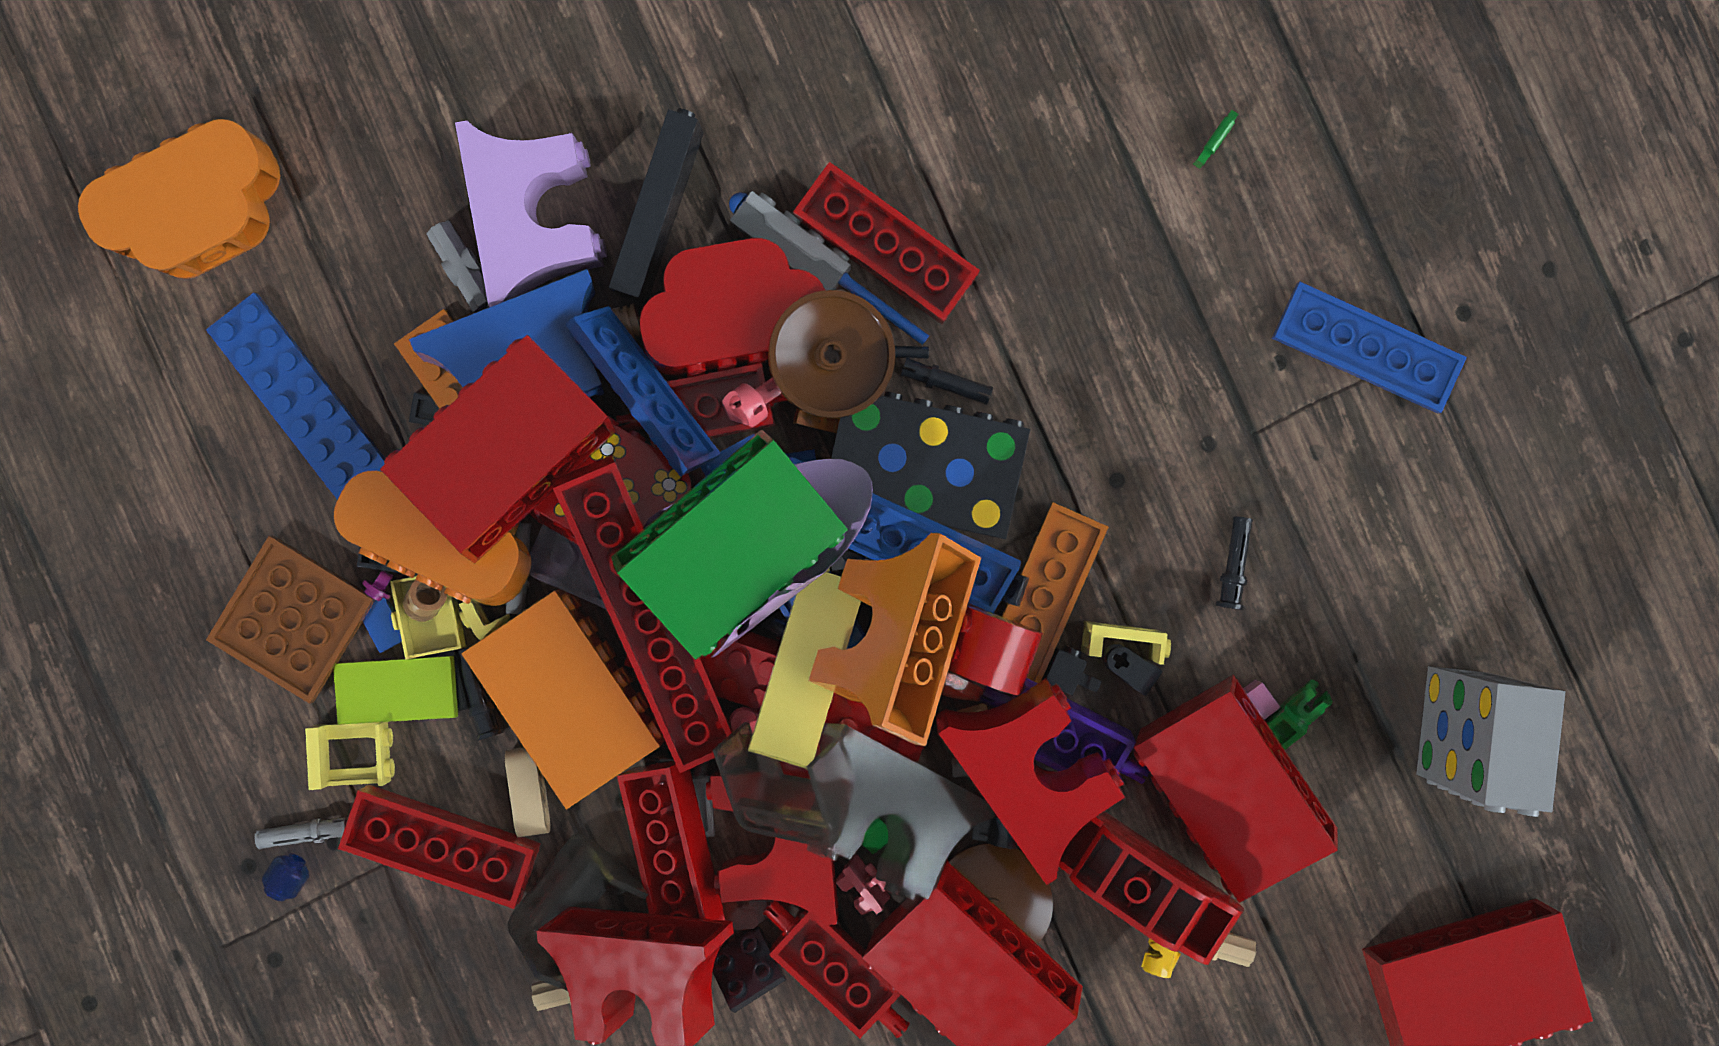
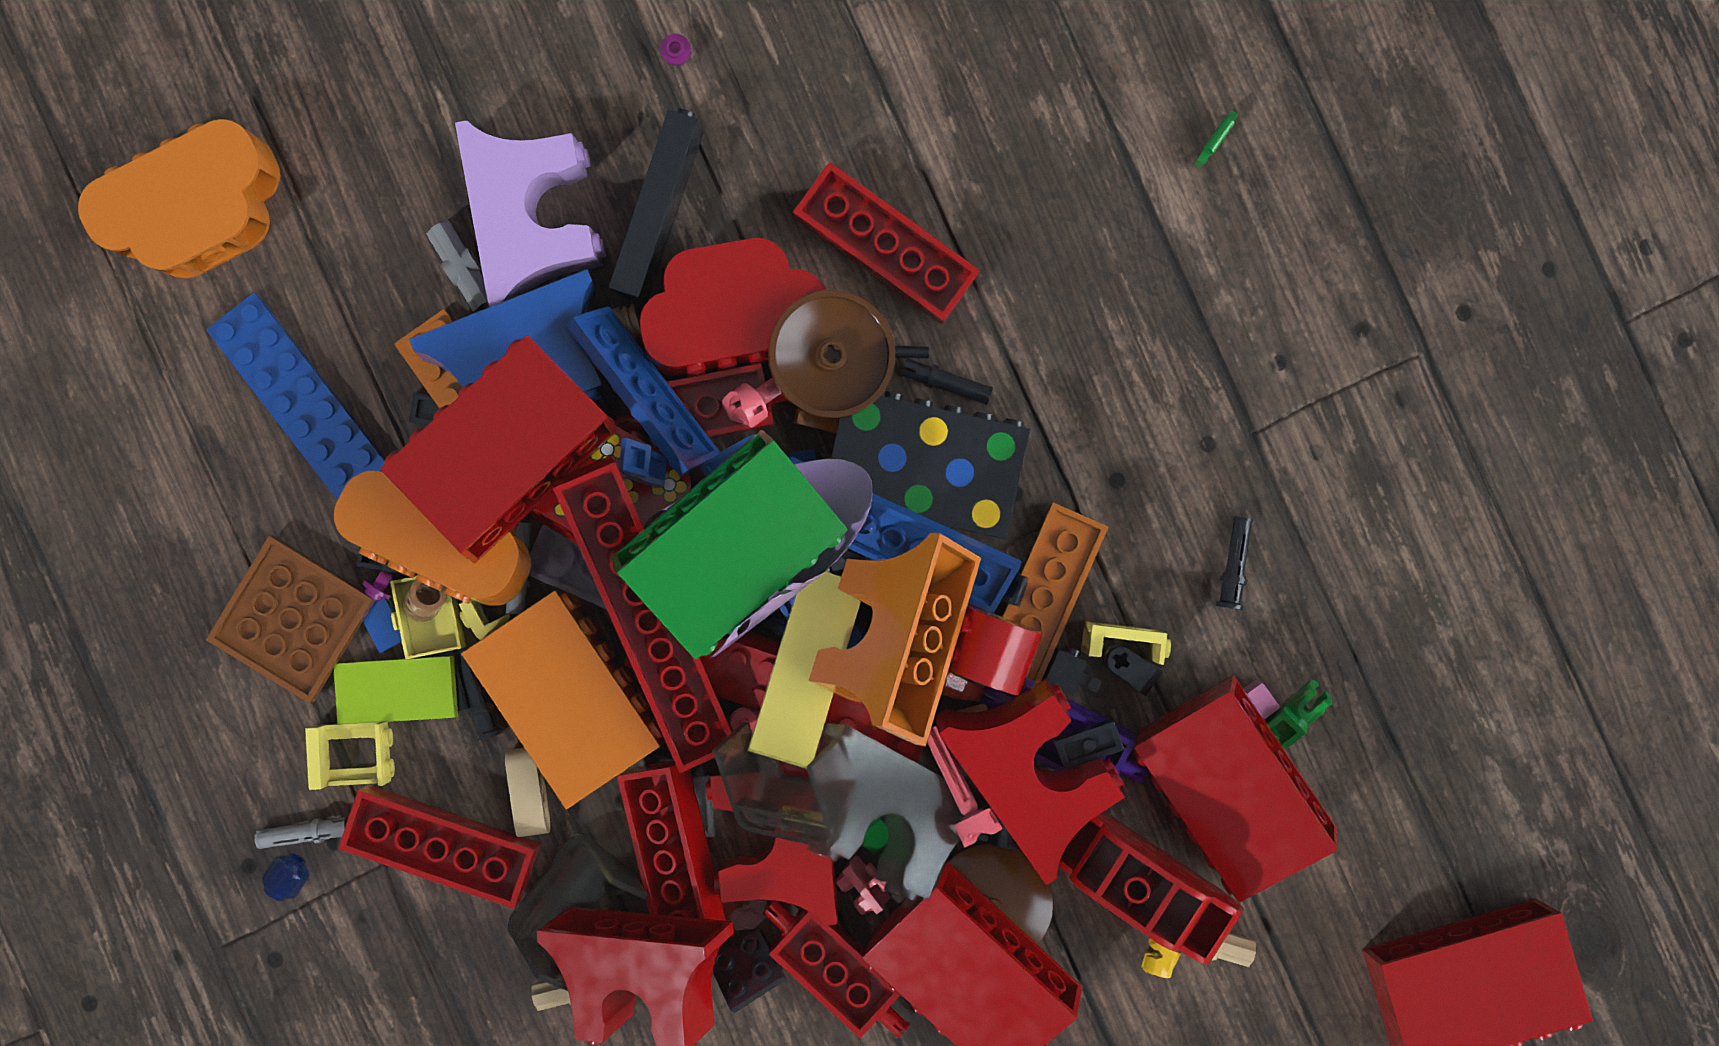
piece [729,191,929,345] -> none
blue plate [1272,282,1467,414] -> none
light grey brick [1417,666,1565,817] -> none
none -> blue slope [619,438,667,488]
none -> magenta plate [660,34,691,65]
none -> coral piece [927,726,1003,847]
none -> black plate [1053,718,1124,770]

